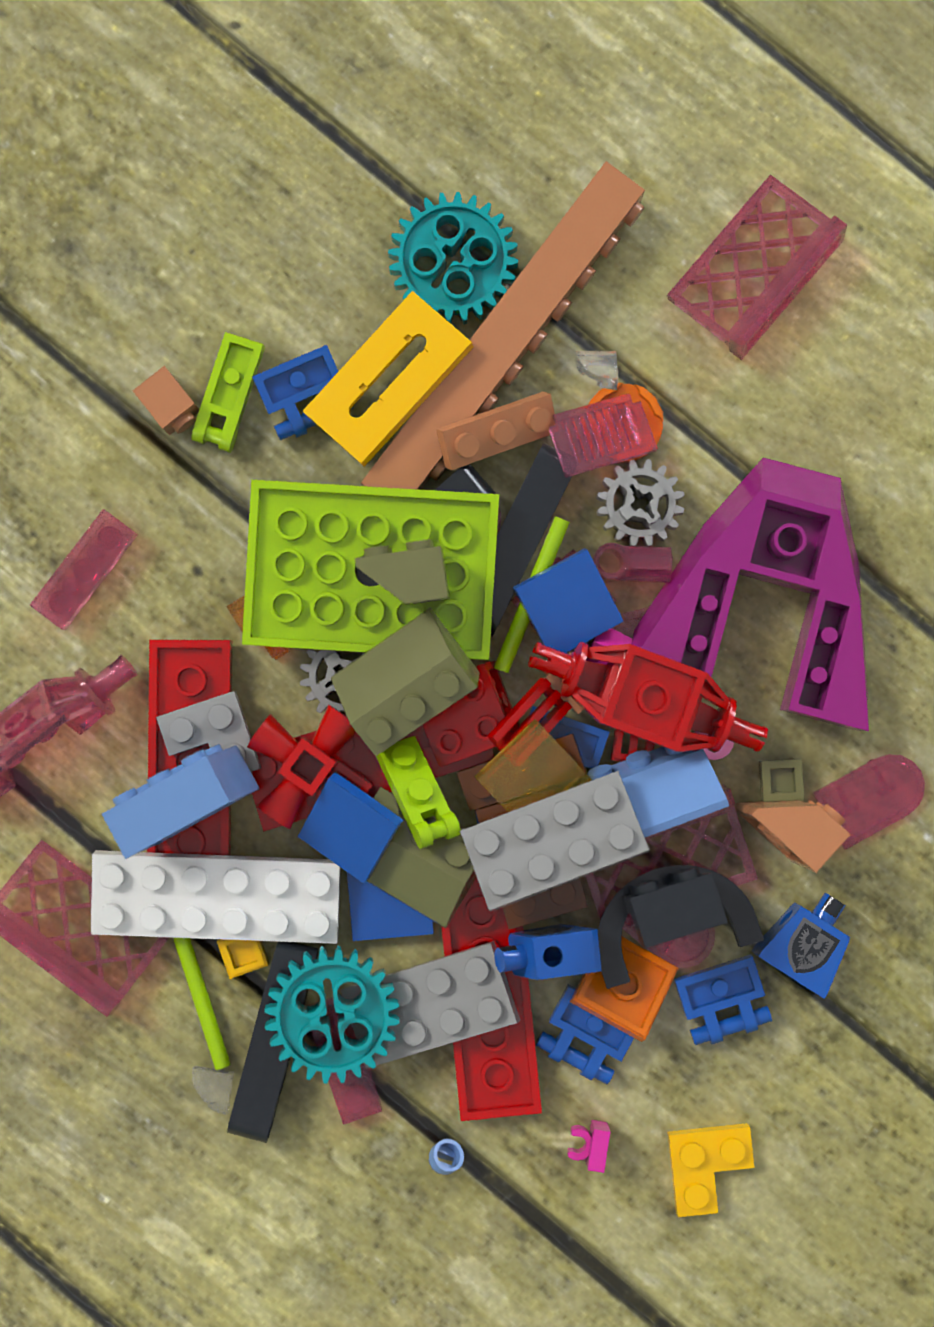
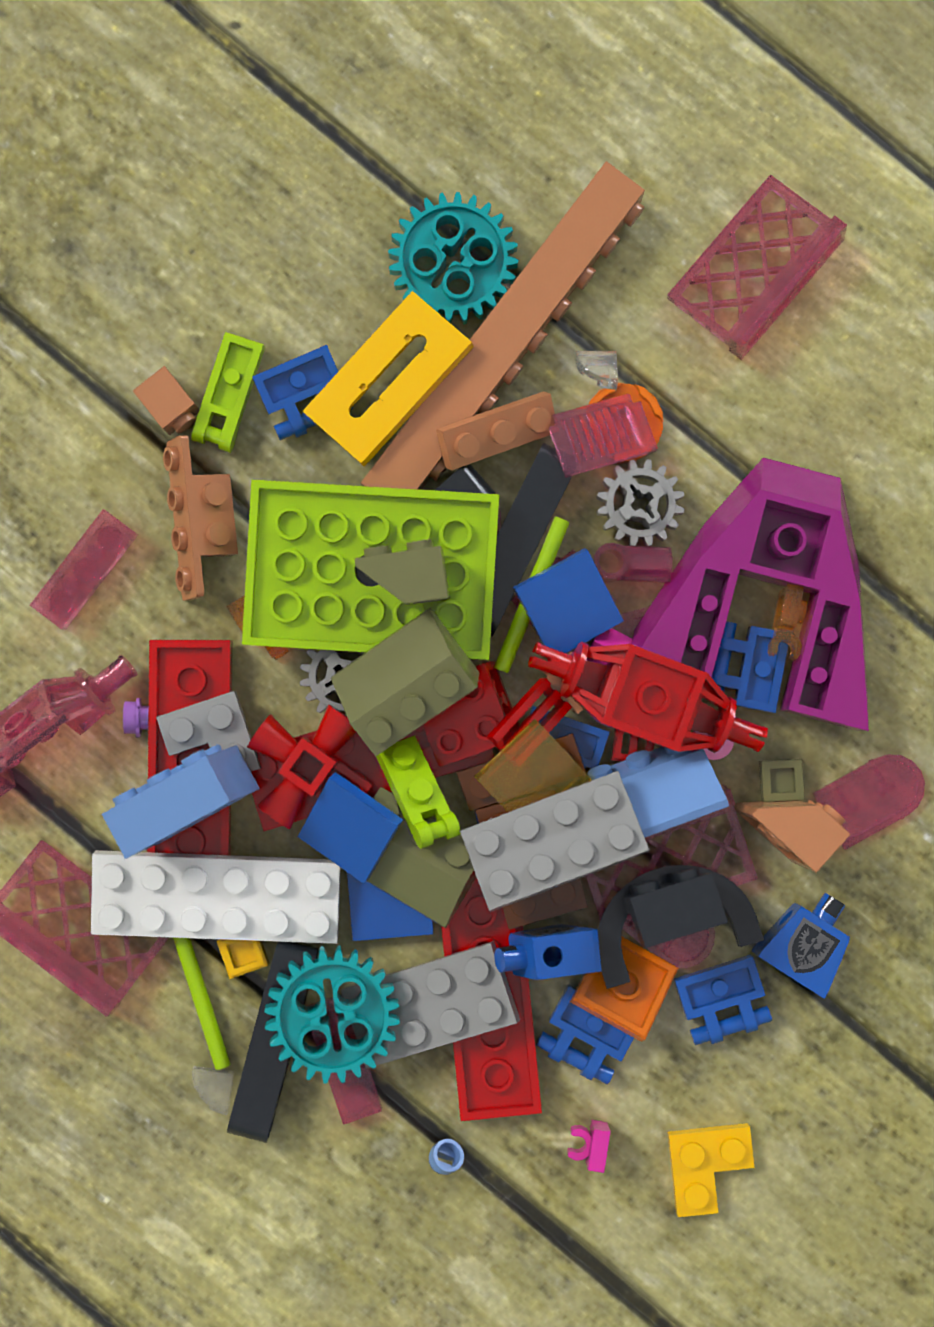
none -> medium lavender plate [123,698,149,738]
none -> nougat bracket [163,435,238,601]
none -> blue plate [712,621,791,713]
none -> clear orange plate [768,584,807,661]

